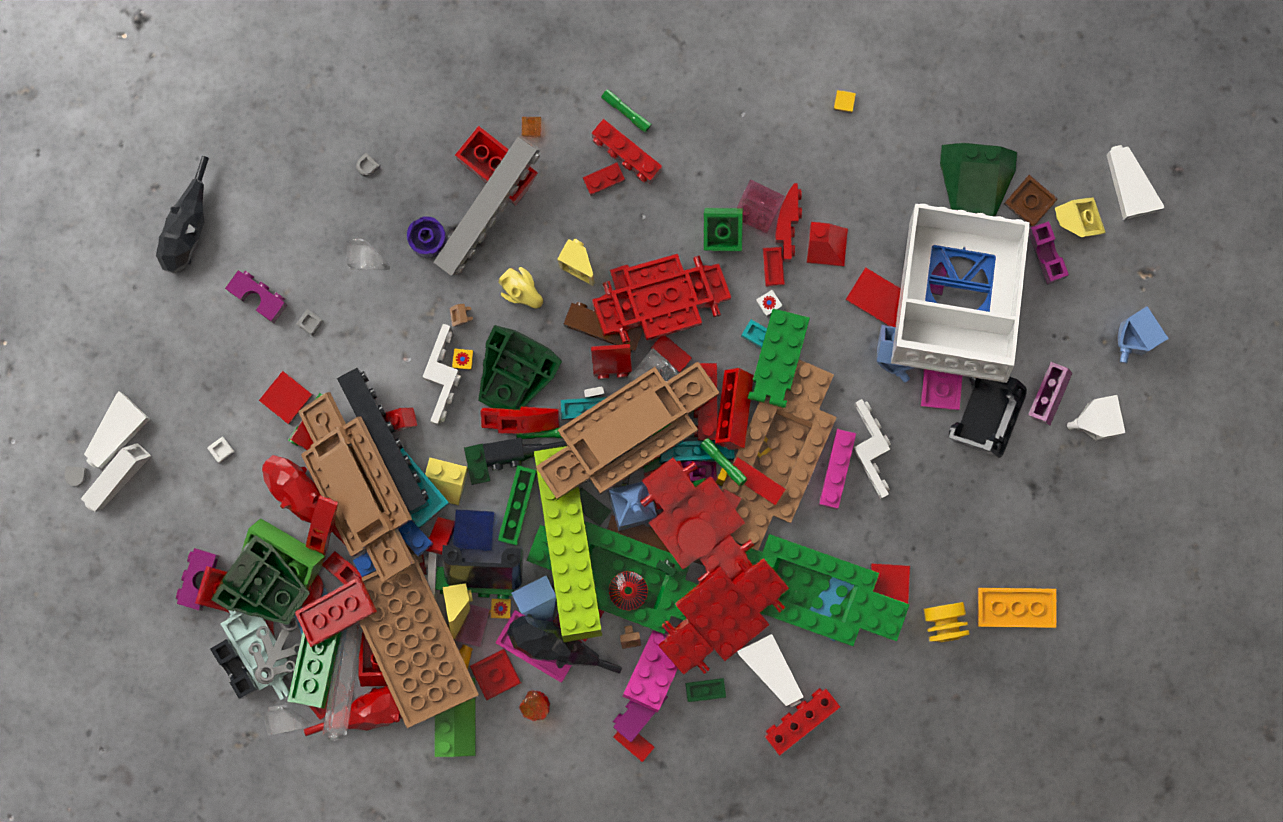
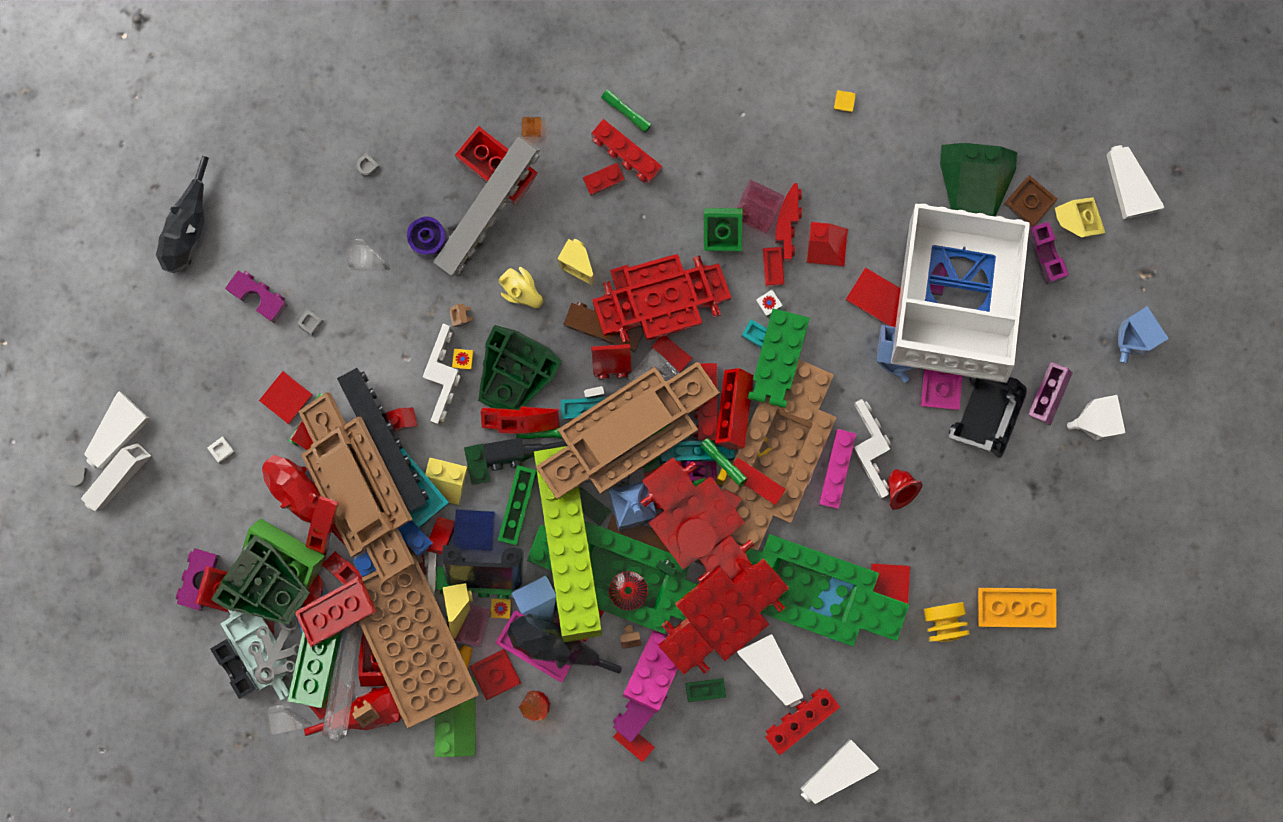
none -> medium nougat tile [352,700,379,727]
none -> white slope [800,740,879,804]
none -> red piece [887,469,923,510]

